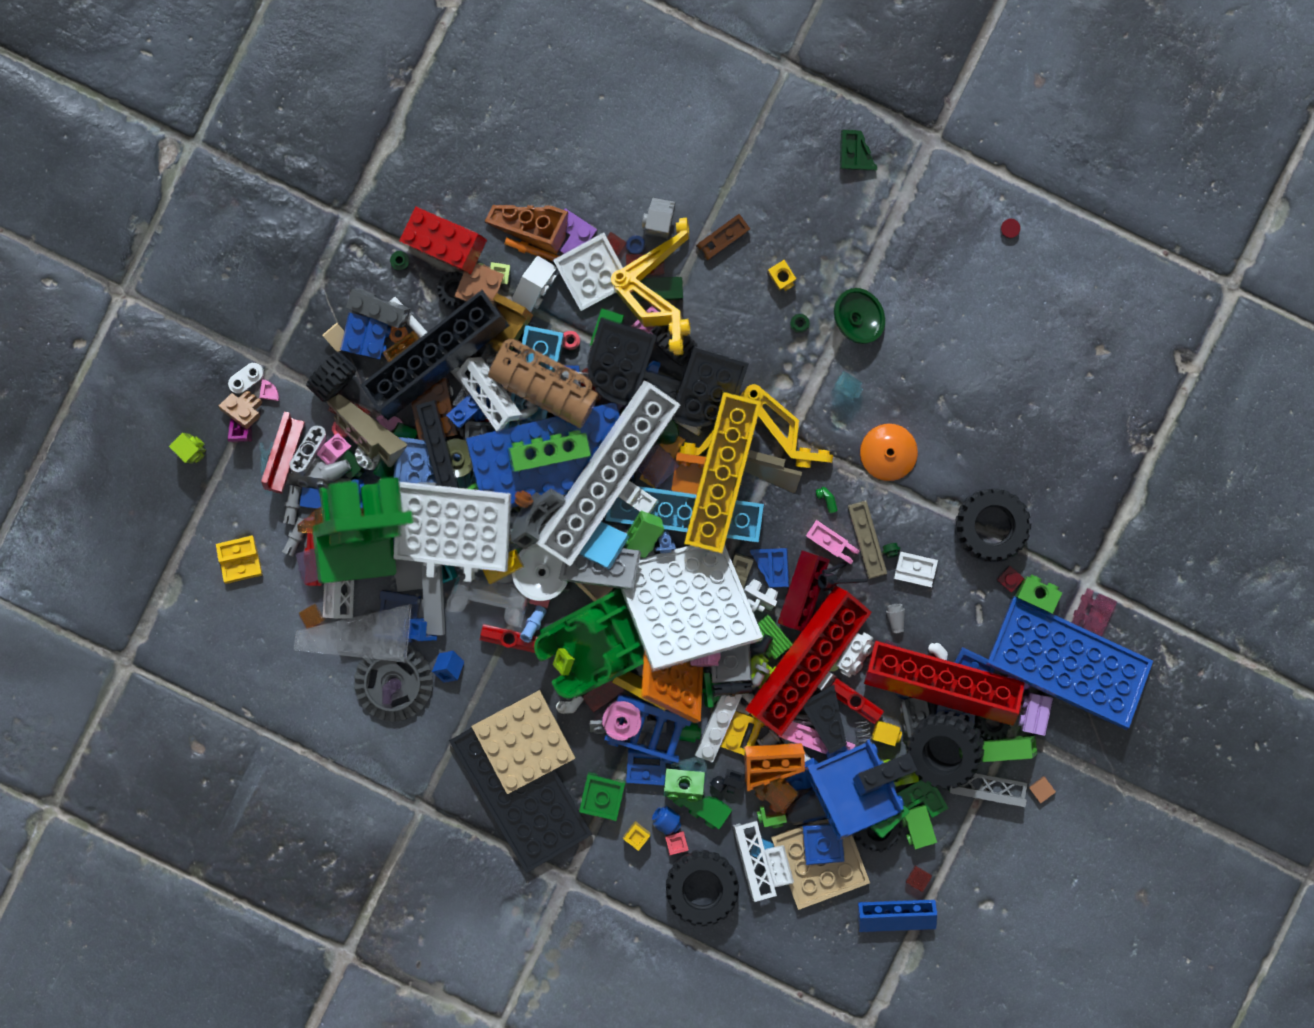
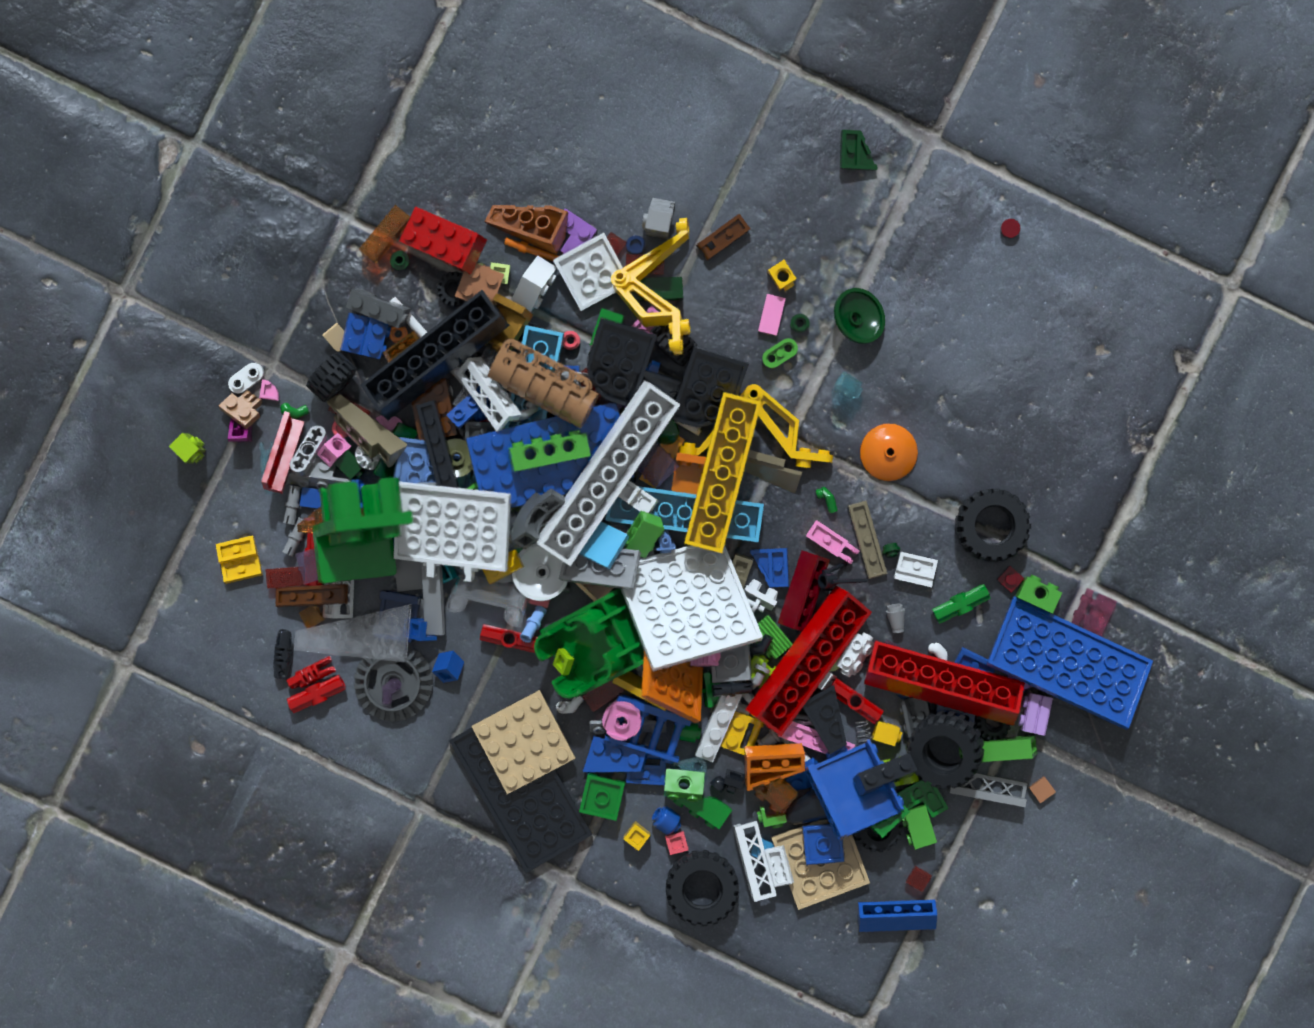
light grey cone [321,459,351,483] -> none
dark orange plate [514,491,533,508] -> none
none -> clear red plate [265,566,305,588]
none -> black hinge [273,629,292,679]
none -> reddish brown tile [275,584,348,607]
none -> green arm [280,403,310,419]
none -> red hinge [287,656,336,689]
none -> red piece [287,674,346,714]
none -> clear orange brick [359,205,410,264]
none -> blue wing [583,736,648,772]
none -> bright pink tile [758,294,786,336]
none -> bright green plate [762,338,798,368]
none -> green piece [932,584,991,624]

